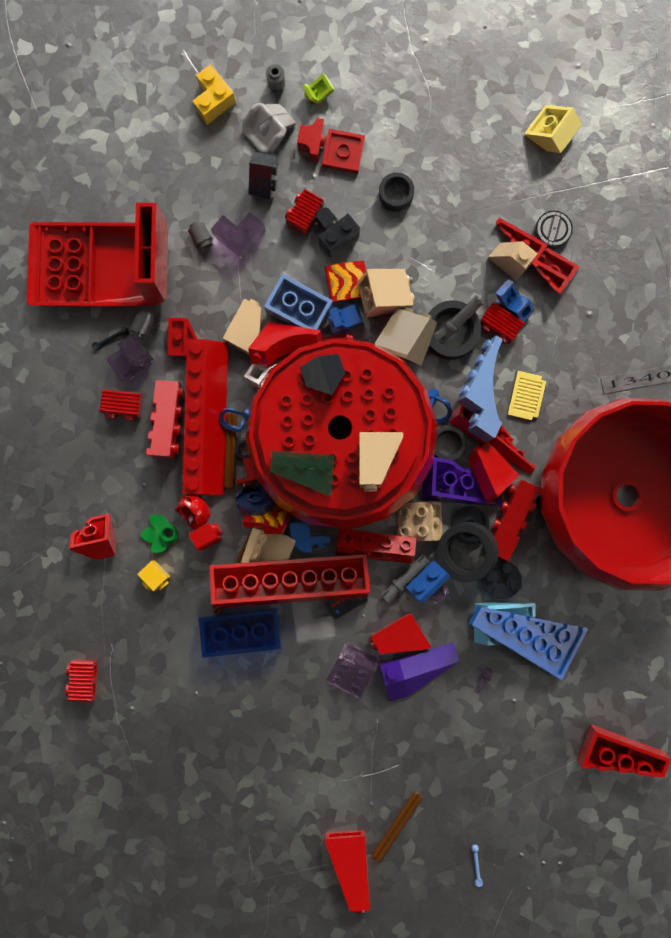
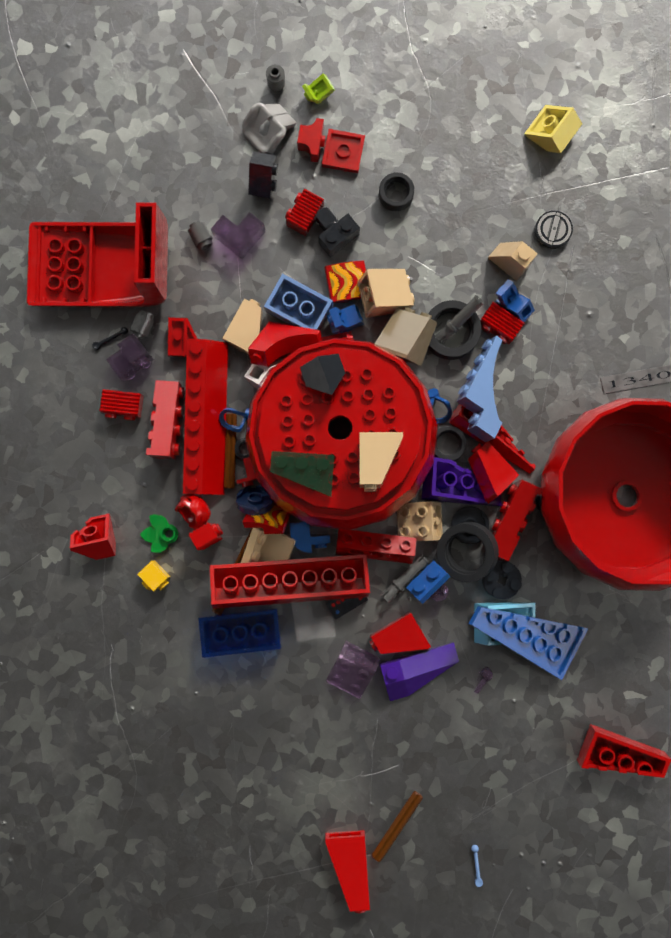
red brick [65,659,98,702] -> none
yellow brick [193,64,236,125] -> none
red wedge [495,217,579,295] -> none
light yellow window [507,371,546,420] -> none

